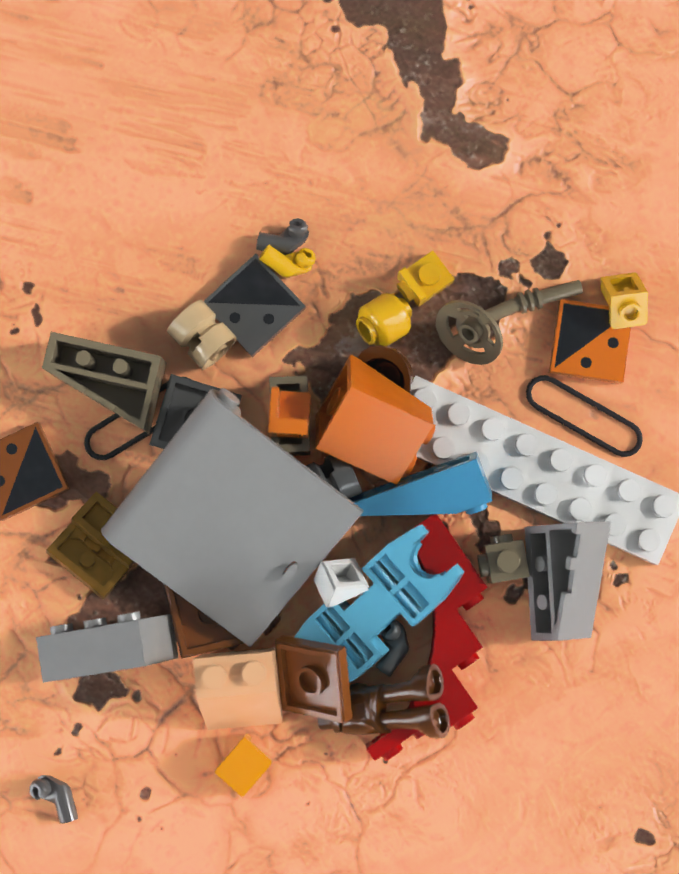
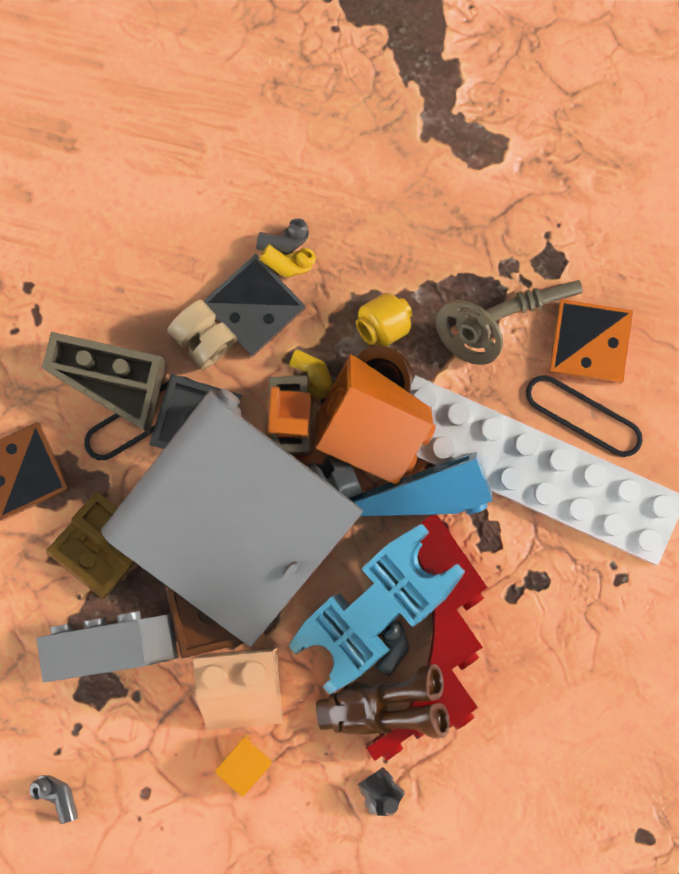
dark orange tile [275,635,352,724] -> none
white slope [313,558,369,607] -> none
yellow bracket [396,250,455,307] -> none
dark tan brick [477,533,530,583] -> none
light grey wedge [525,522,611,641] -> none
yellow bracket [600,272,648,329] -> none
none -> yellow arm [289,349,333,399]
none -> dark grey arm [357,767,406,817]

